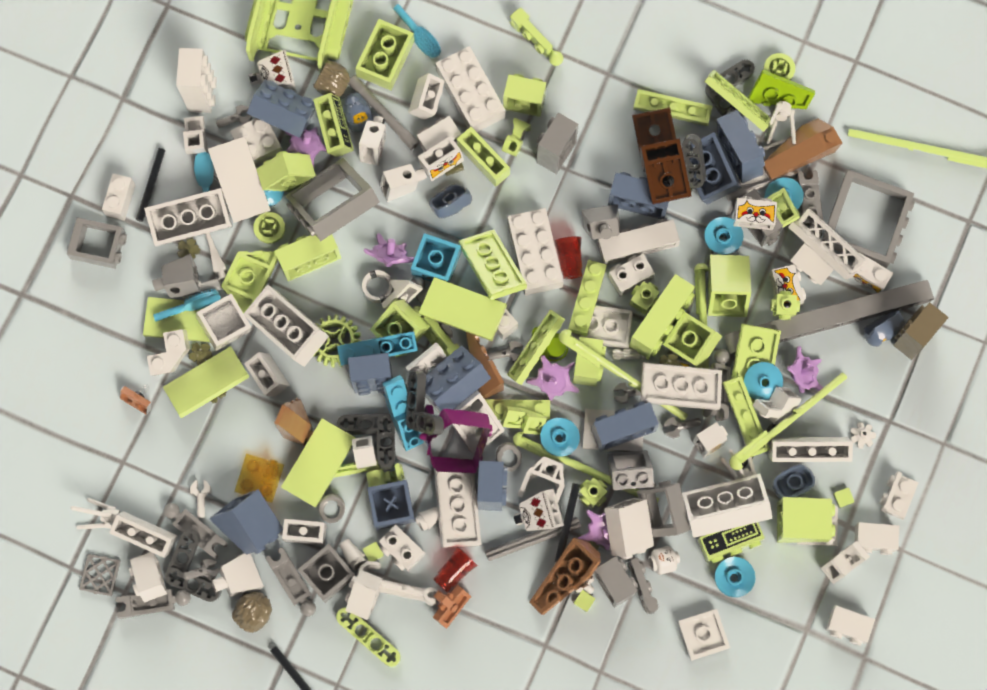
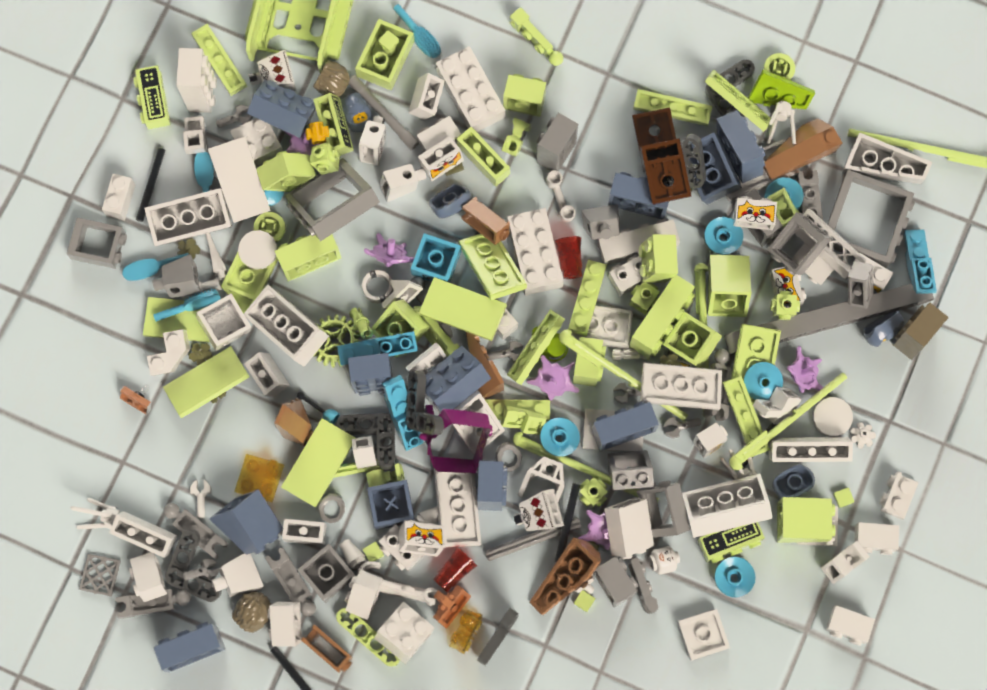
none -> medium azure piece [123,253,189,281]
none -> brick [133,65,171,129]
none -> sand blue brick [153,622,226,673]
none -> yellowish green plate [191,24,247,96]
none -> white tile [238,230,277,270]
none -> white brick [268,602,302,647]
none -> hinge [297,392,340,425]
none -> window [301,624,353,673]
none -> yellow gear [305,122,330,144]
none -> yellowish green brick [309,143,340,175]
none -> yellowish green pin [349,308,373,339]
none -> white piece [374,601,435,664]
none -> yellowish green piece [378,31,399,52]
none -> white brick [399,520,444,557]
none -> clear yellow hinge [449,610,483,654]
none -> medium nougat window [461,196,510,245]
none -> dark grey beam [477,608,519,666]
none -> white bar [546,170,576,222]
none -> yellowish green brick [639,234,678,283]
none -> light grey window [768,212,832,275]
none -> white tile [813,397,853,437]
none -> white wedge [842,133,932,184]
none -> light grey brick [848,261,874,309]
none -> medium azure slope [904,230,937,294]

